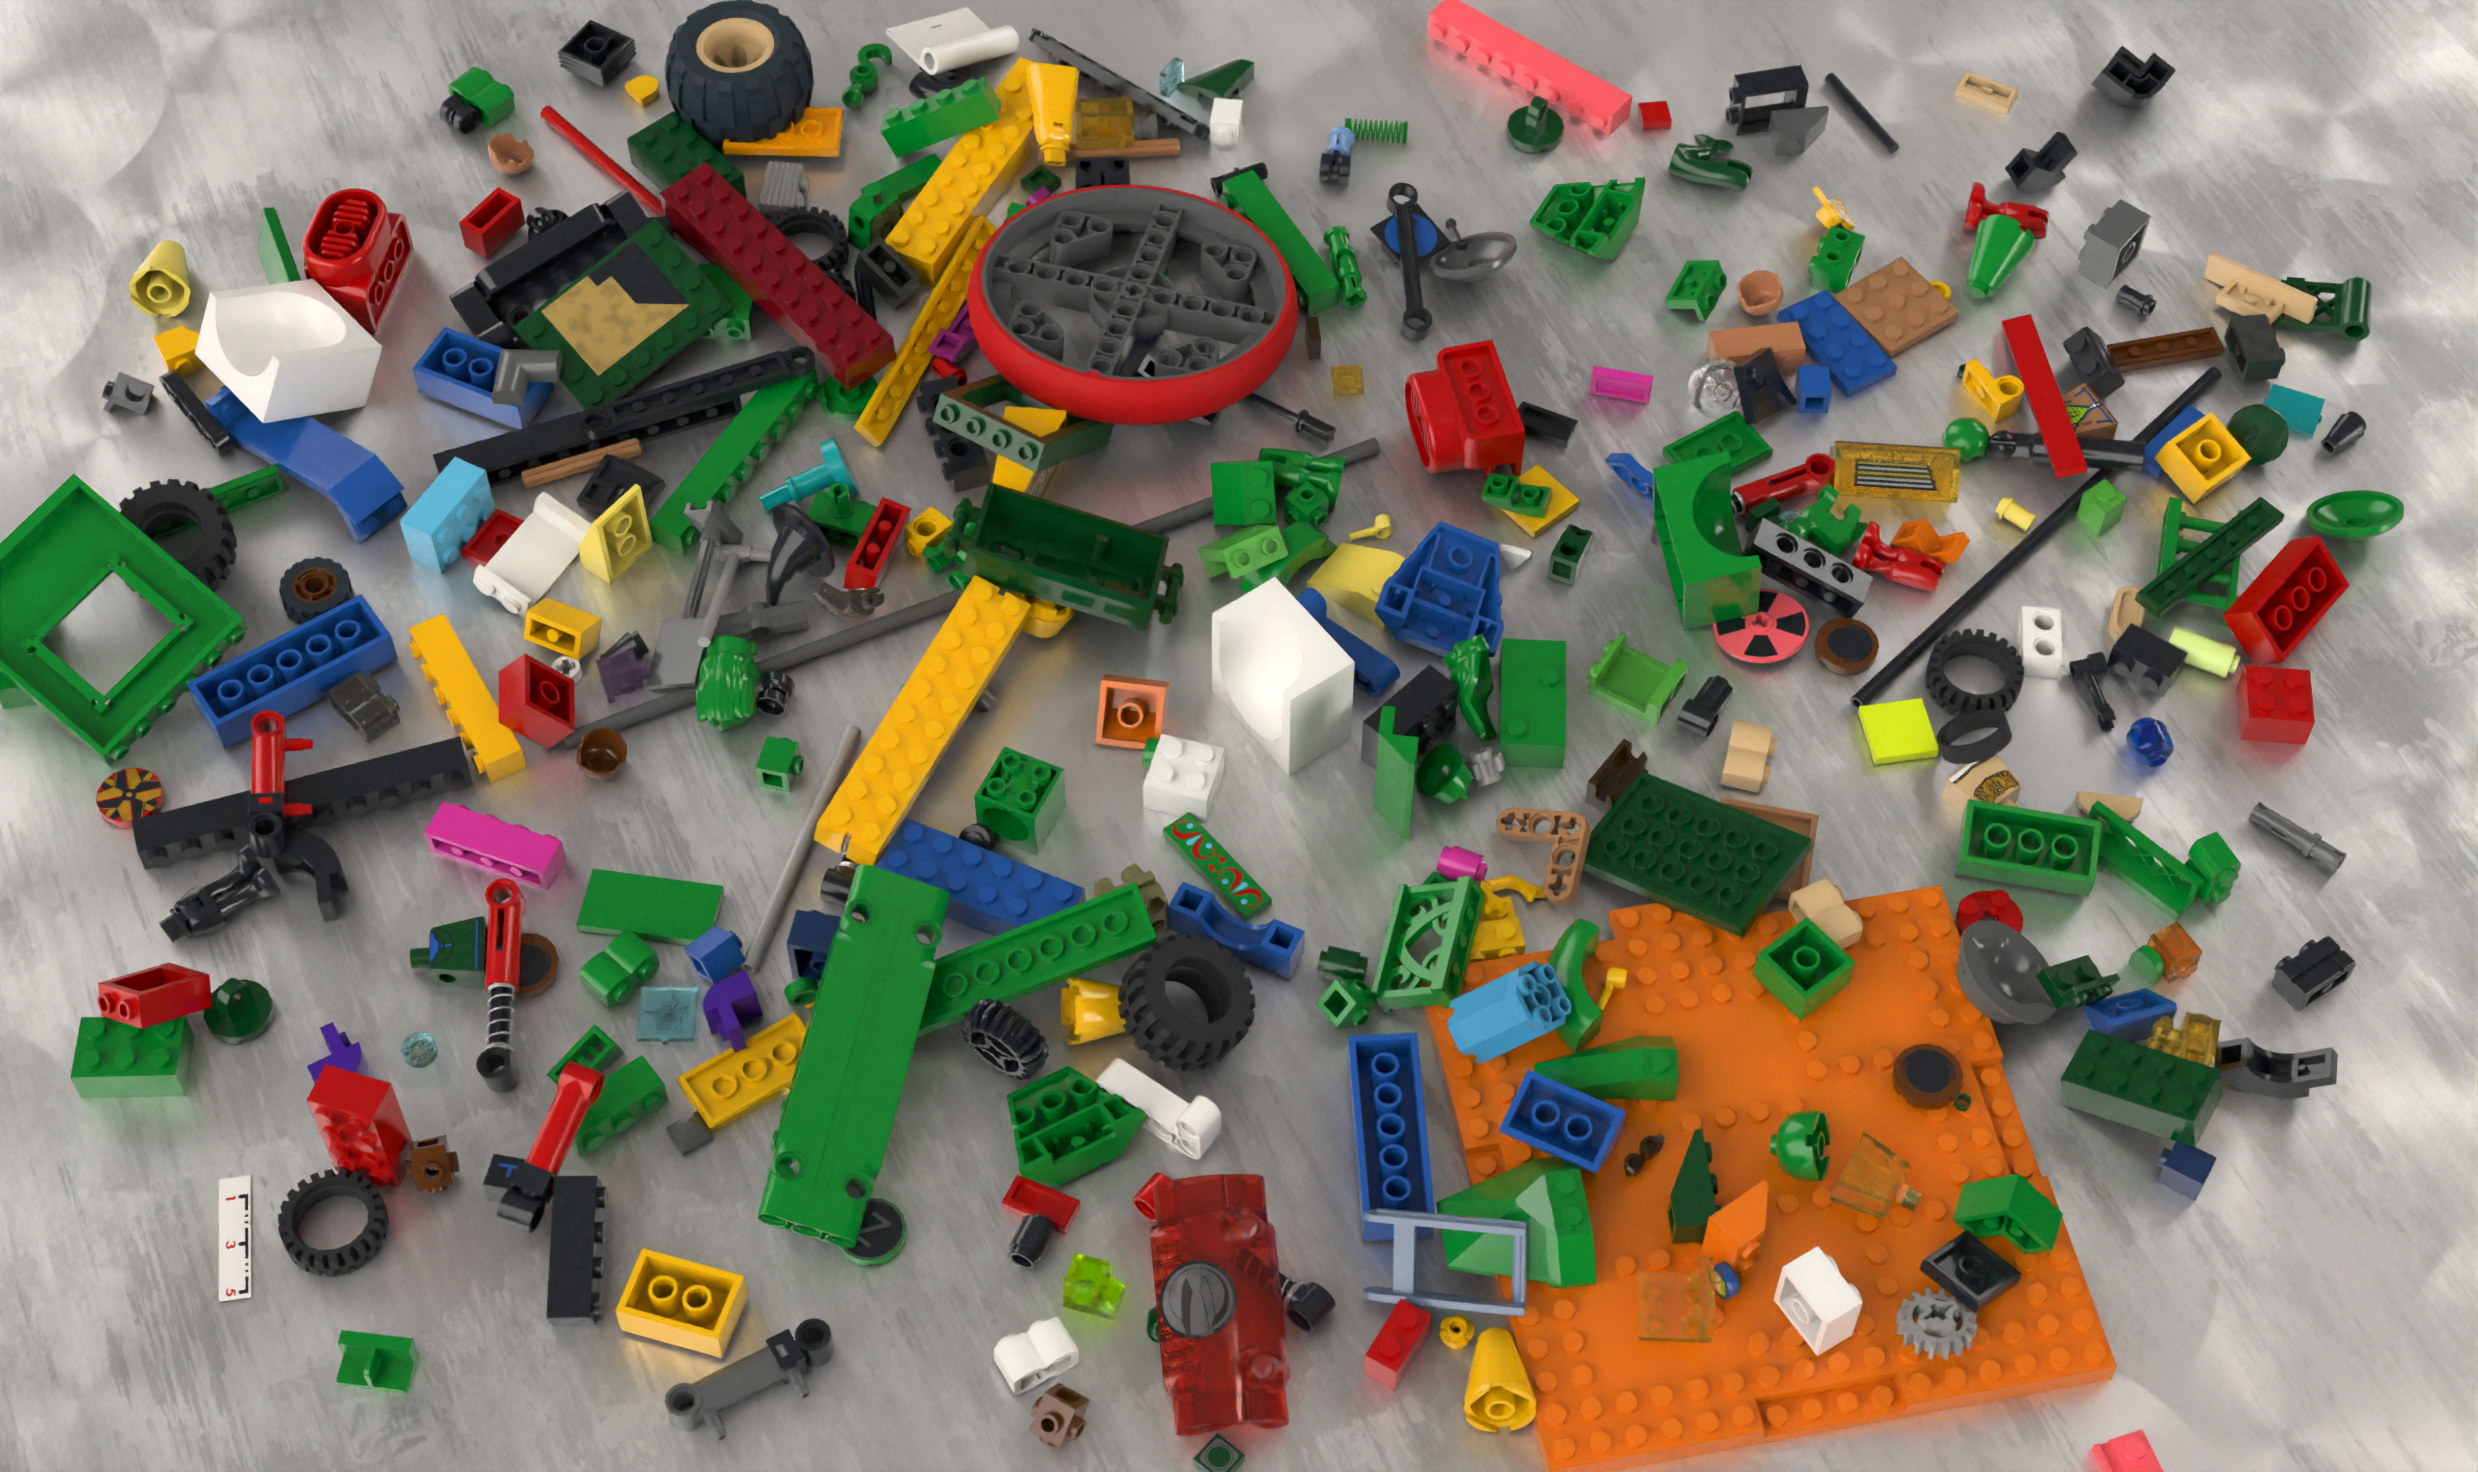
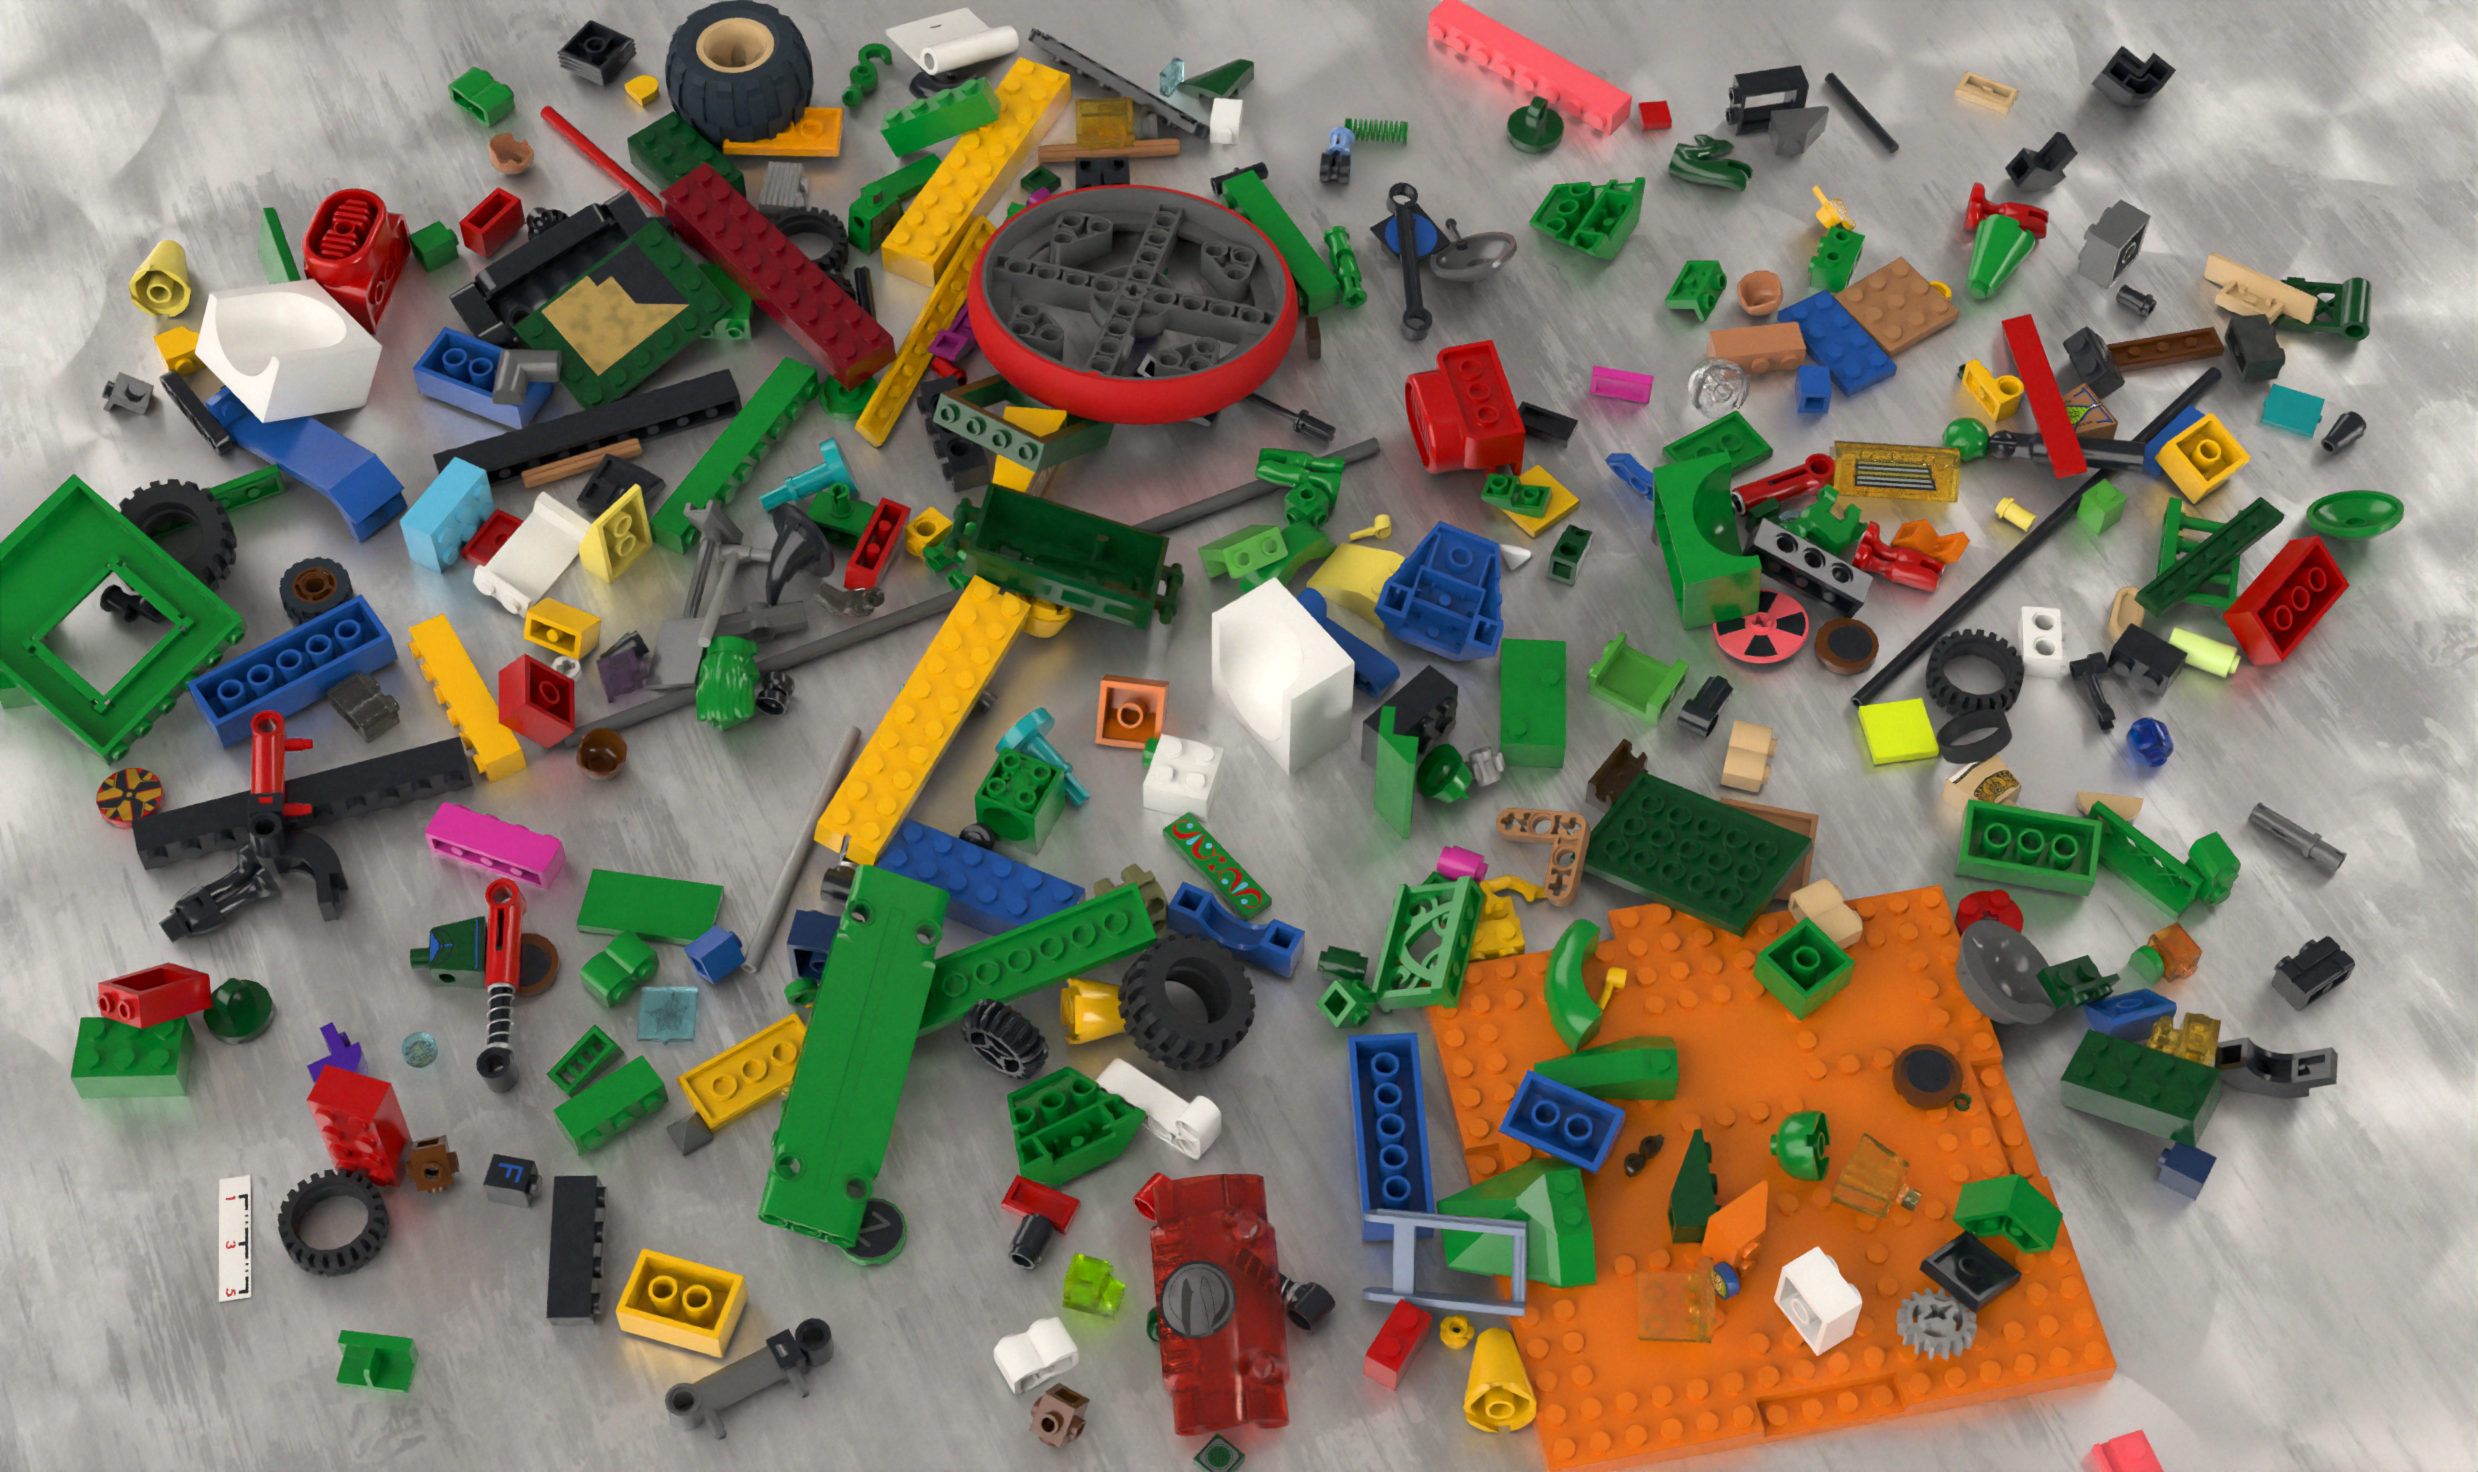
black wheel [439,96,480,134] -> none
red piece [497,1061,605,1233] -> none
black plate [579,345,816,439] -> none
dark purple brick [703,970,763,1053] -> none
green brick [755,736,804,792] -> none
pearl dark grey brick [854,236,921,310] -> none
yellow piece [1024,63,1079,166] -> none
green slope [1210,458,1277,525] -> none
clear yellow tile [1331,364,1364,396] -> none
green hair [1442,634,1498,743] -> none
dark azure brick [1447,961,1571,1064] -> none
black plate [1733,347,1797,425] -> none
dark green tile [2226,404,2289,466] -> none
red brick [2236,665,2315,745] -> none
none -> black connector [100,584,164,624]
none -> green brick [409,220,459,273]
none -> teal piece [995,707,1091,807]

